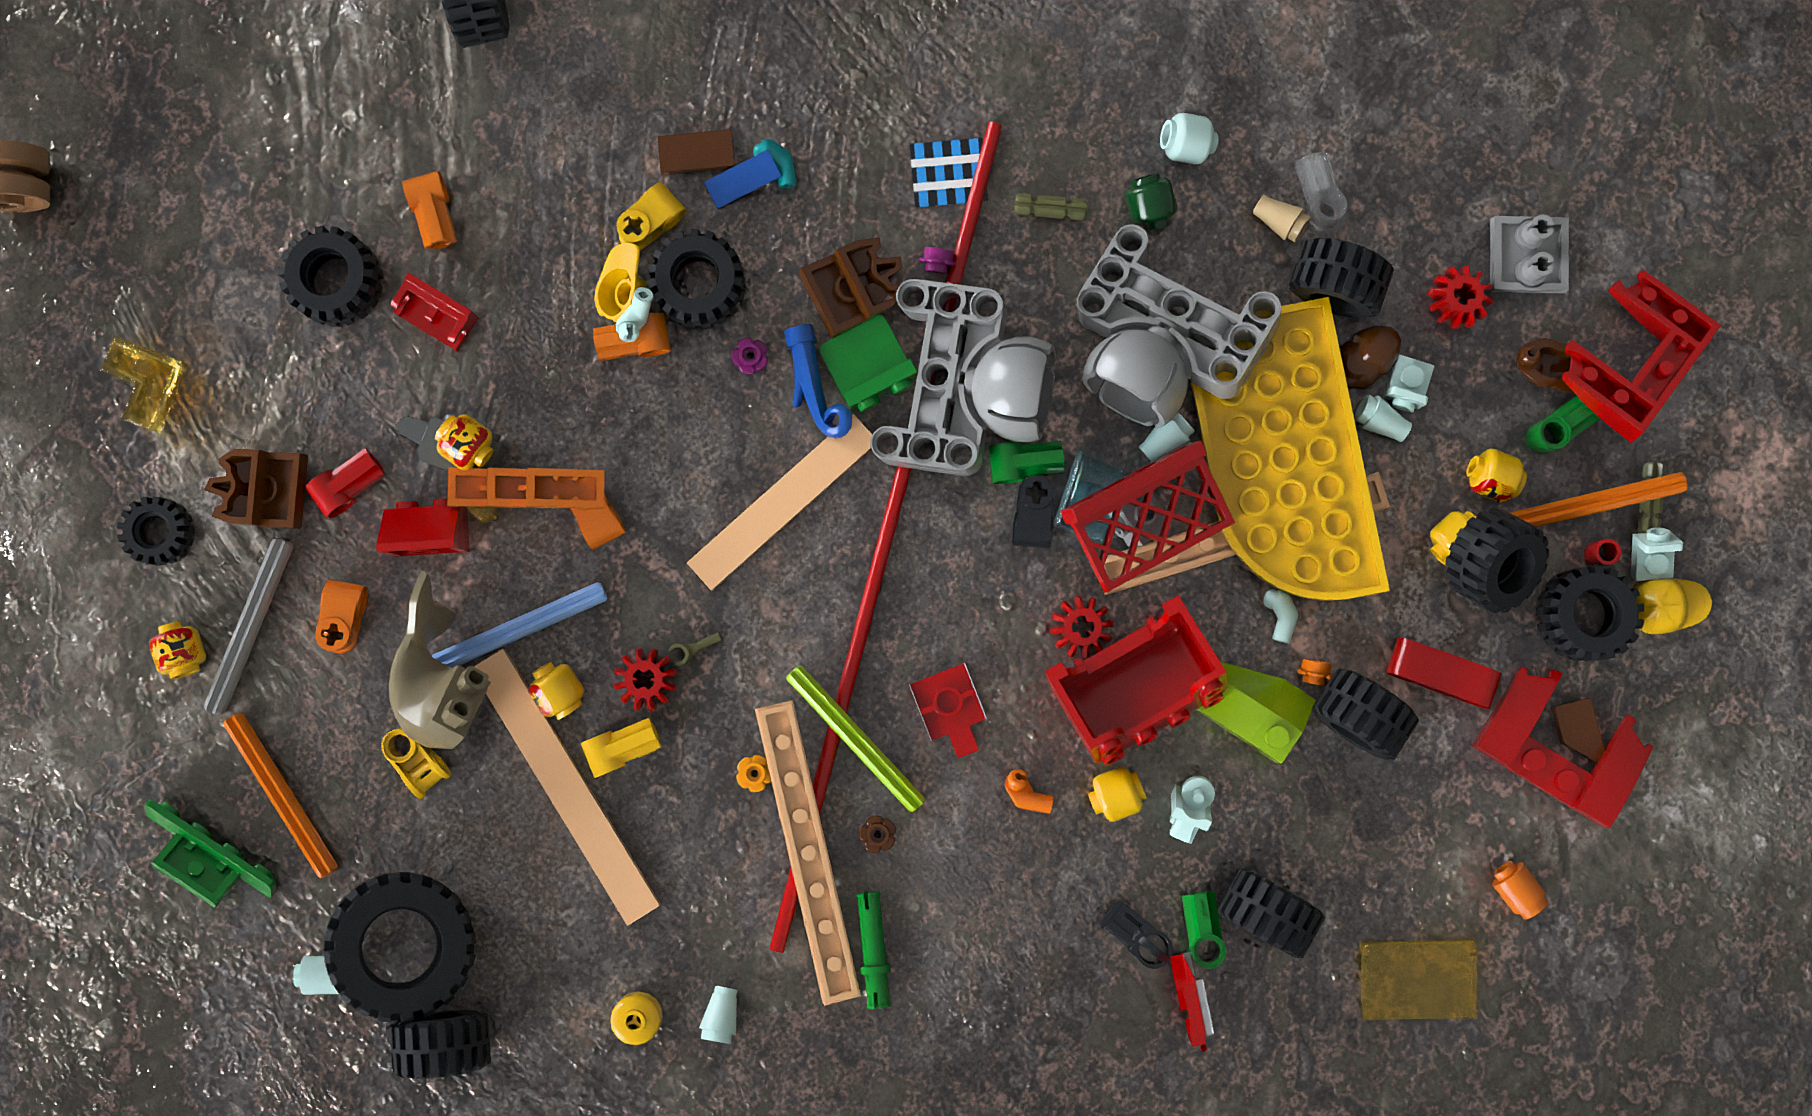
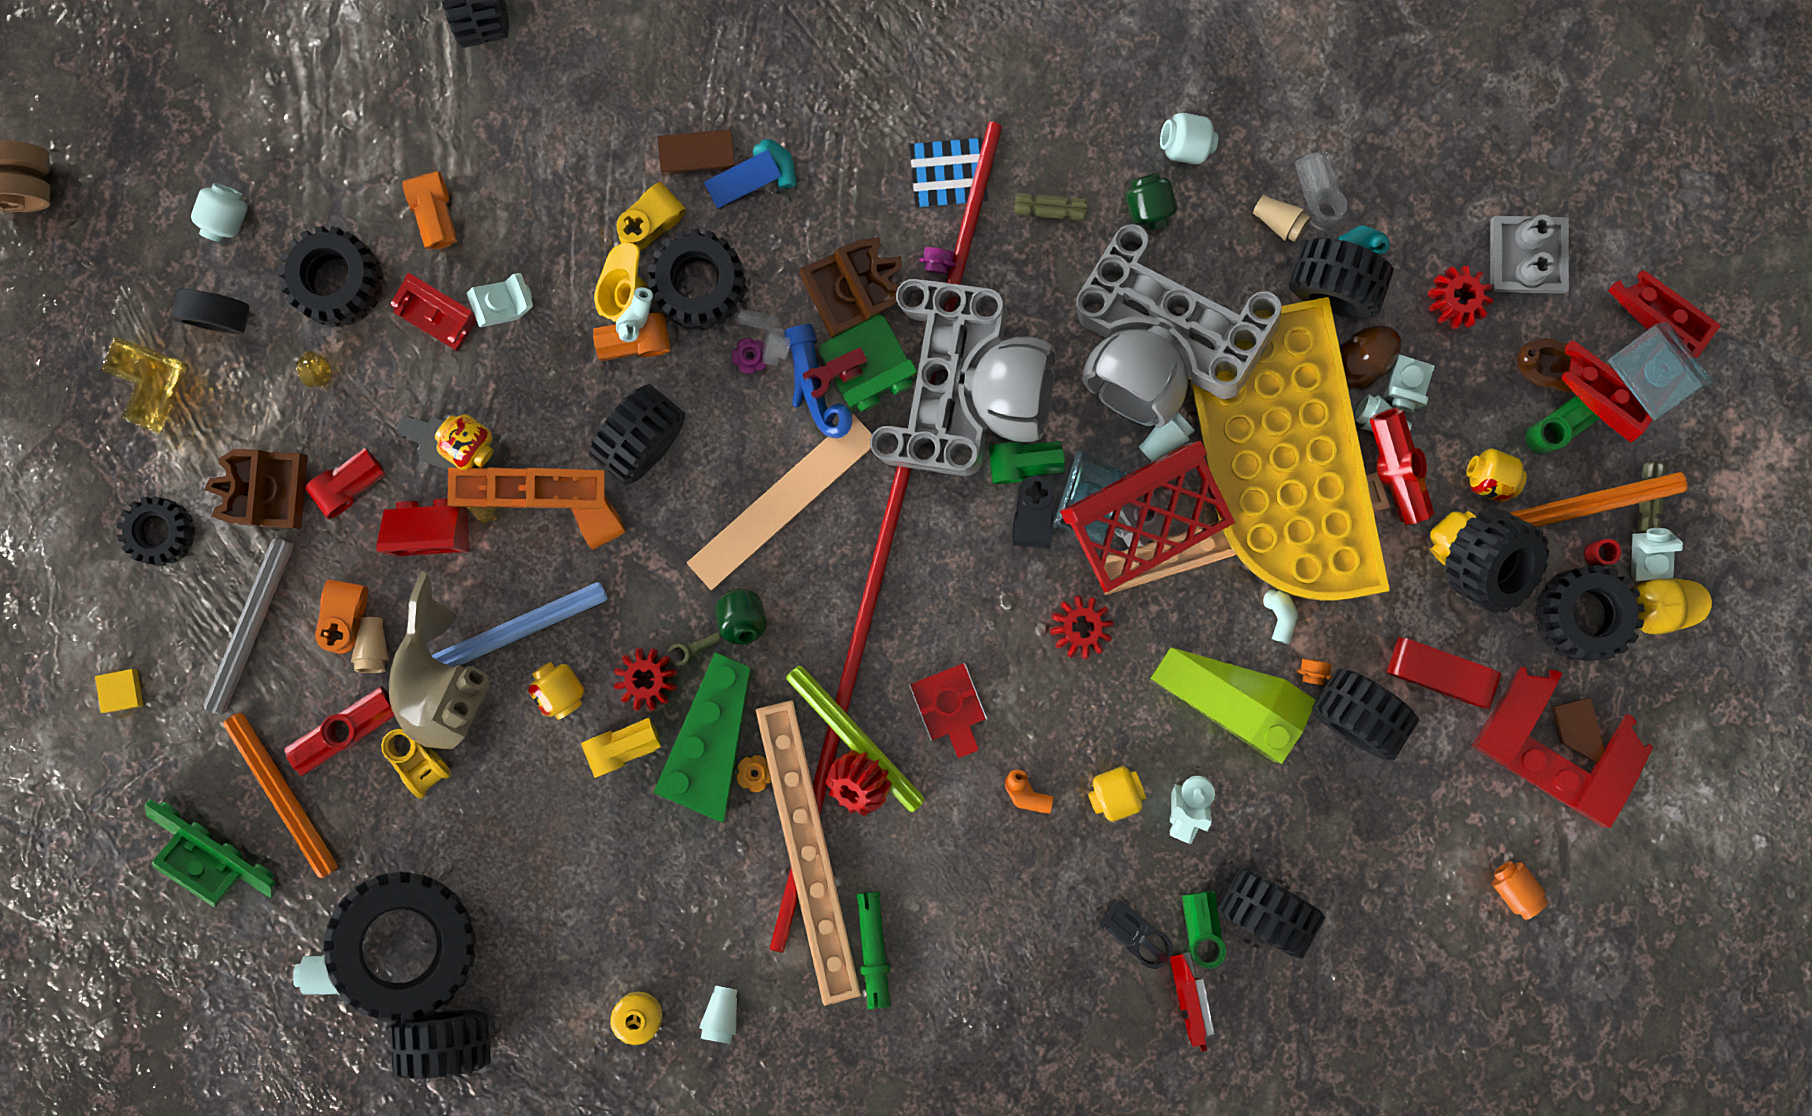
yellow head [149,621,206,679] -> none
light nougat tile [474,649,661,926] -> none
reddish brown plate [859,816,896,853] -> none
red windscreen [1045,595,1227,765] -> none
clear yellow piece [1360,940,1477,1020] -> none
none -> yellow tile [95,669,143,713]
none -> black tyre [171,288,250,334]
none -> light aqua head [191,183,248,242]
none -> red piece [284,686,395,776]
none -> clear yellow plate [296,351,331,387]
none -> tan cone [351,617,389,673]
none -> light aqua bracket [467,273,533,328]
none -> black tyre [589,384,685,485]
none -> green wedge [653,652,753,823]
none -> dark green head [715,588,767,645]
none -> clear plate [737,309,790,366]
none -> dark red plate [802,347,867,399]
none -> red gear [825,750,892,817]
none -> teal arm [1336,225,1390,255]
none -> red piece [1369,408,1435,525]
none -> clear light blue slope [1608,322,1715,421]

